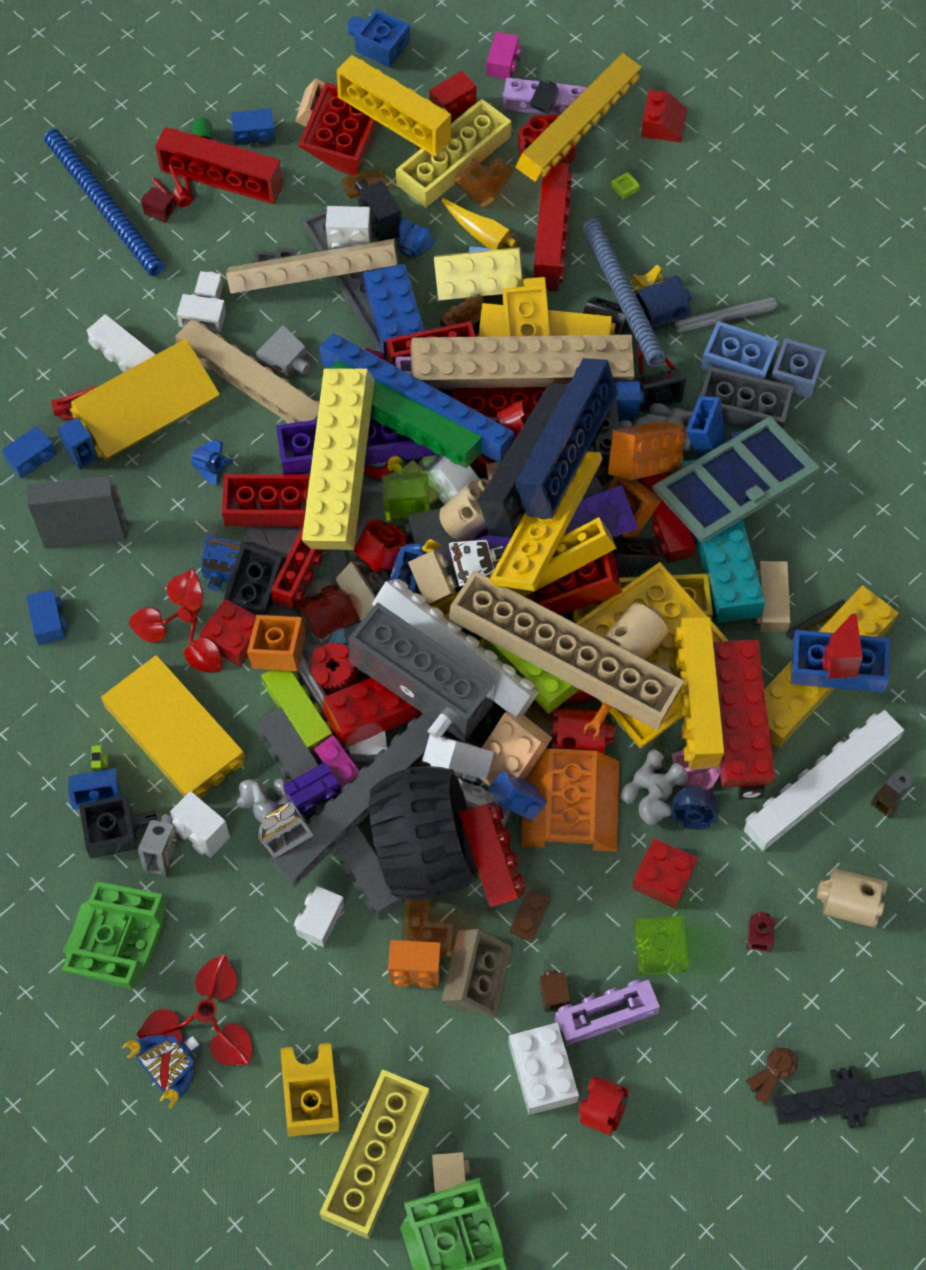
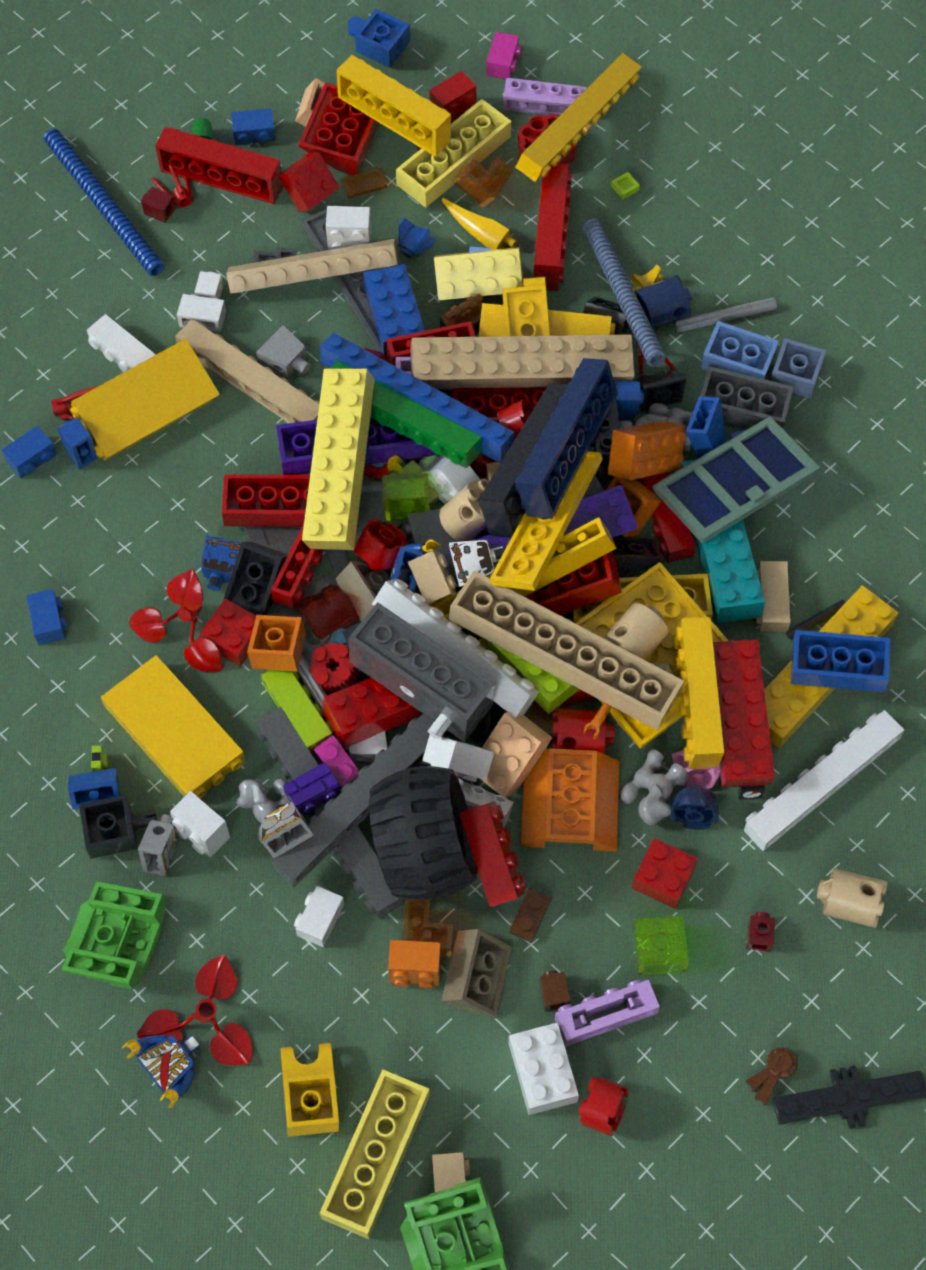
dark grey brick [27,476,128,548] -> none
blue brick [191,440,233,485] -> none
black brick [355,179,401,241] -> none
blue brick [488,771,547,820] -> none
black brick [530,80,559,115] -> none
red slope [641,90,687,143] -> none
red slope [822,613,862,679] -> none
leg [871,770,913,819] -> none
none -> red brick [277,152,340,211]

